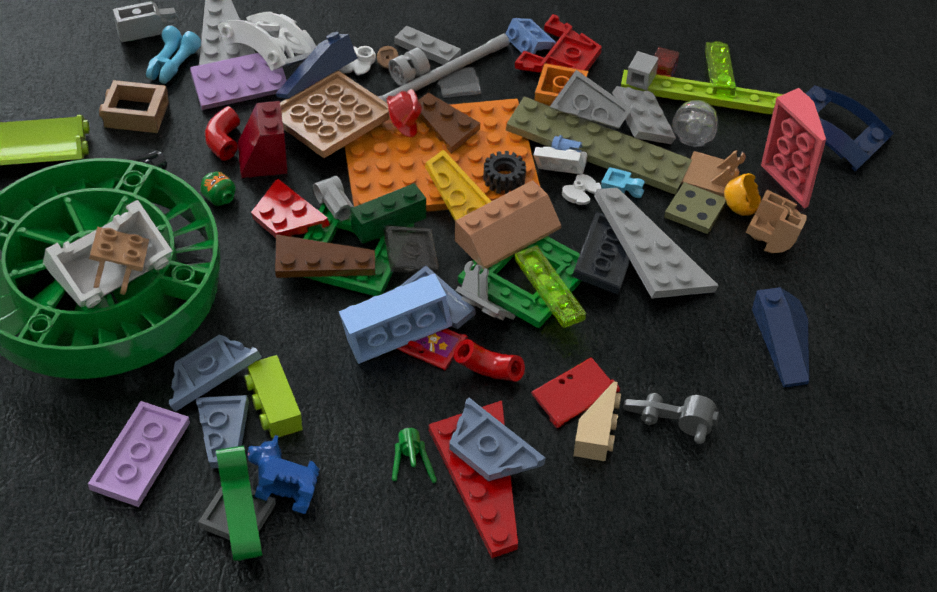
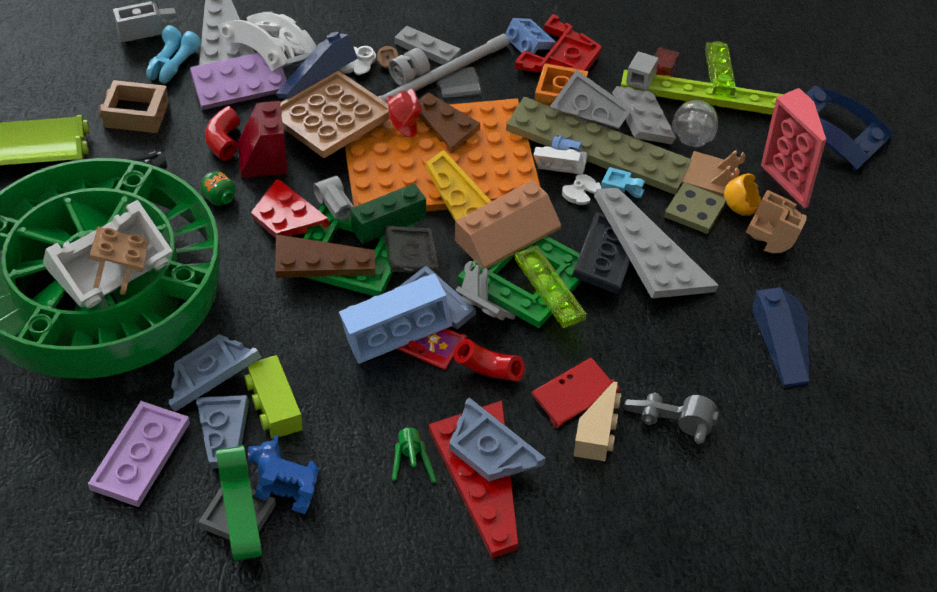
black tyre [483,151,526,194] -> none

